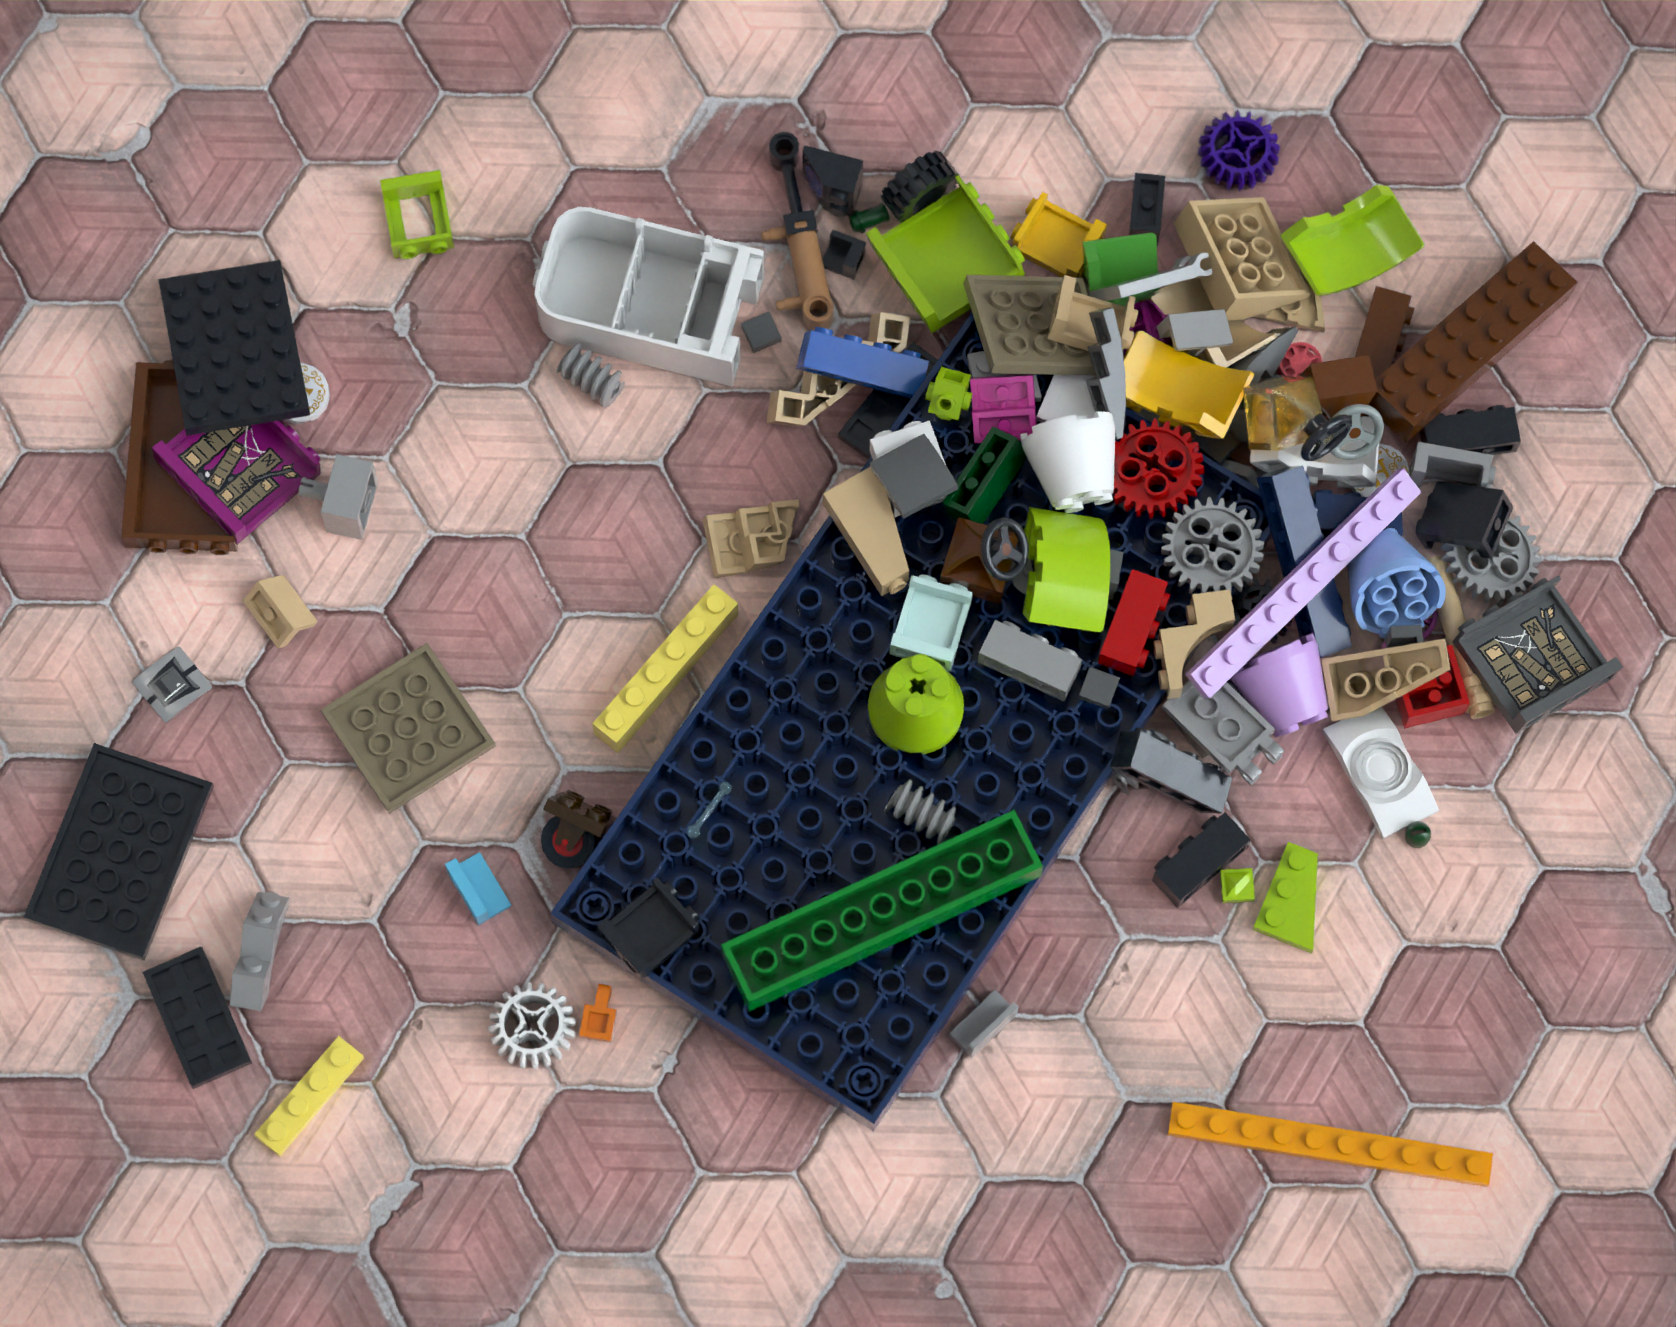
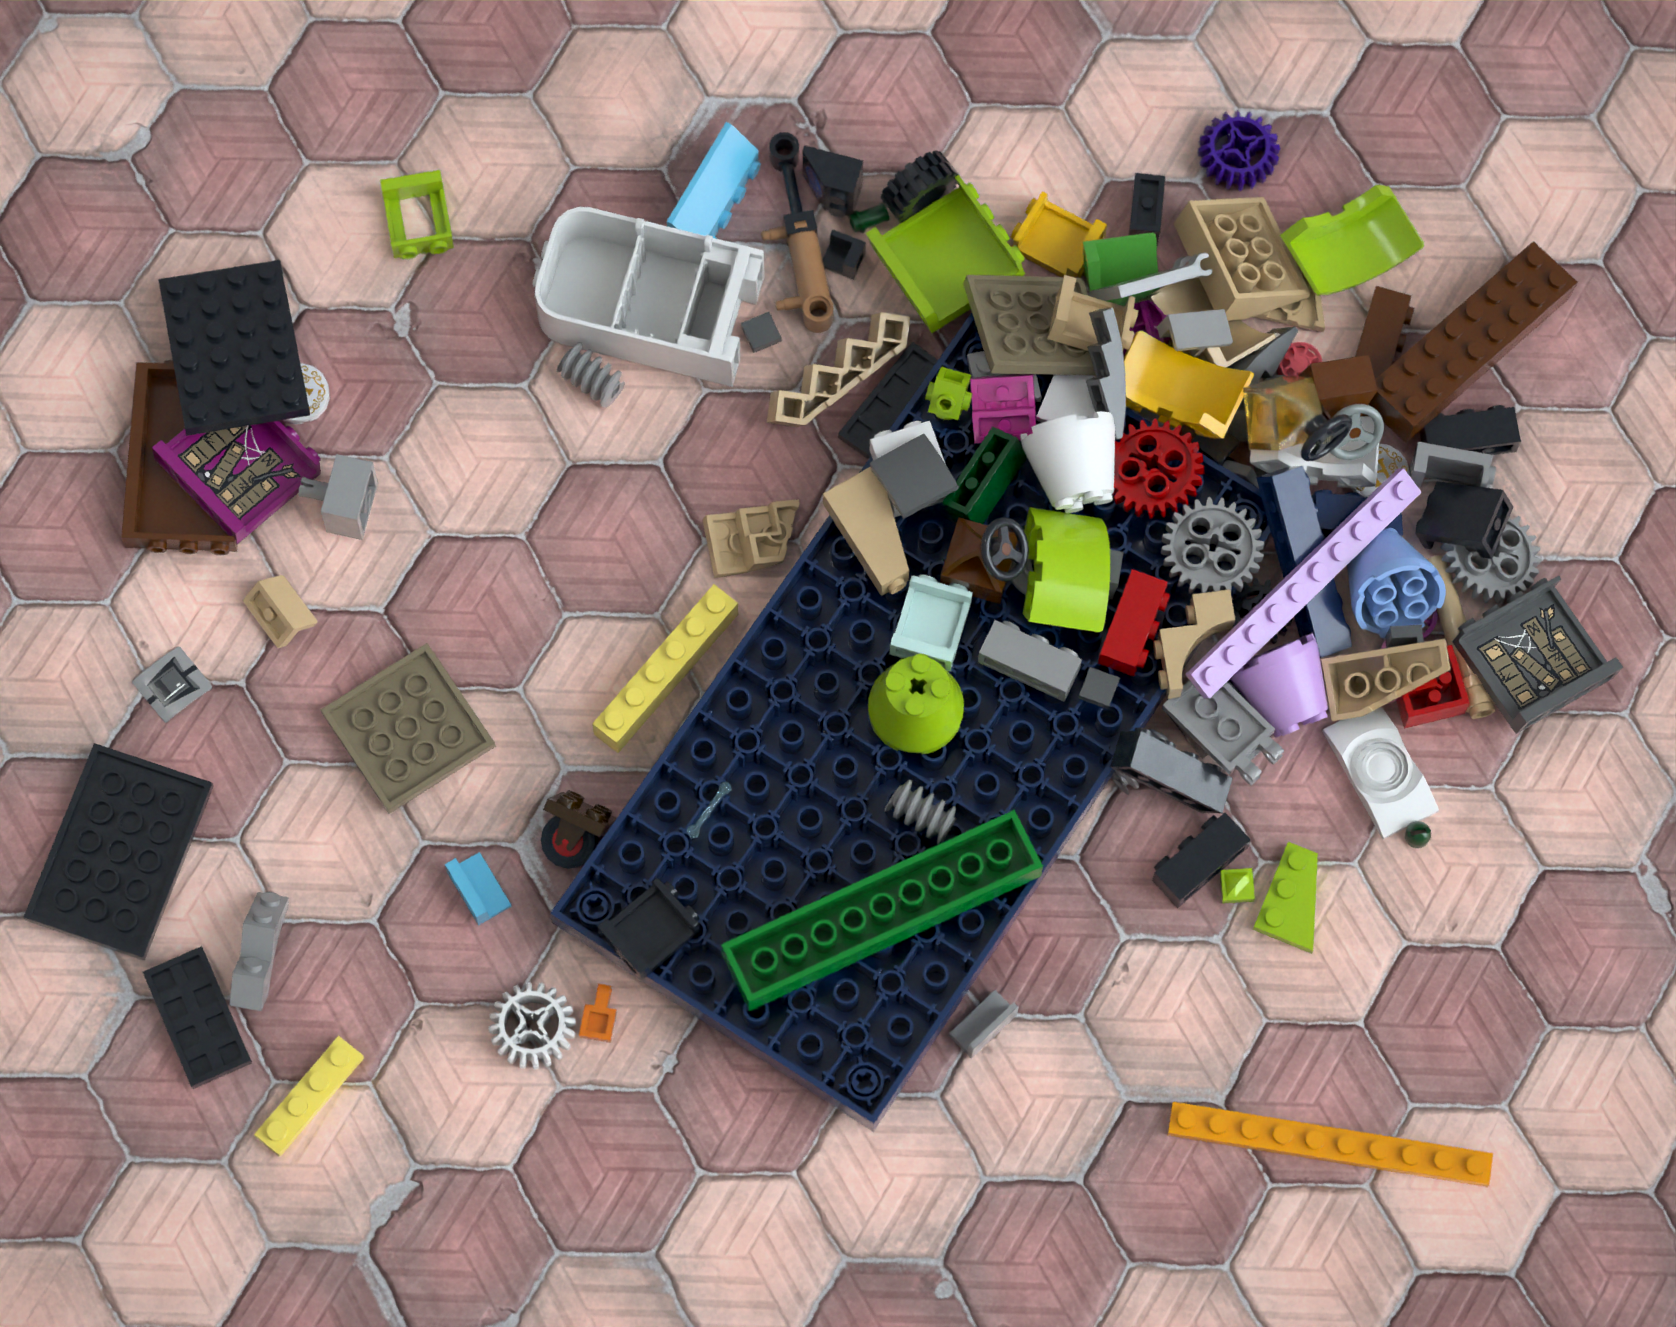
brick [796,327,929,399] -> none
none -> medium azure slope [667,122,761,239]

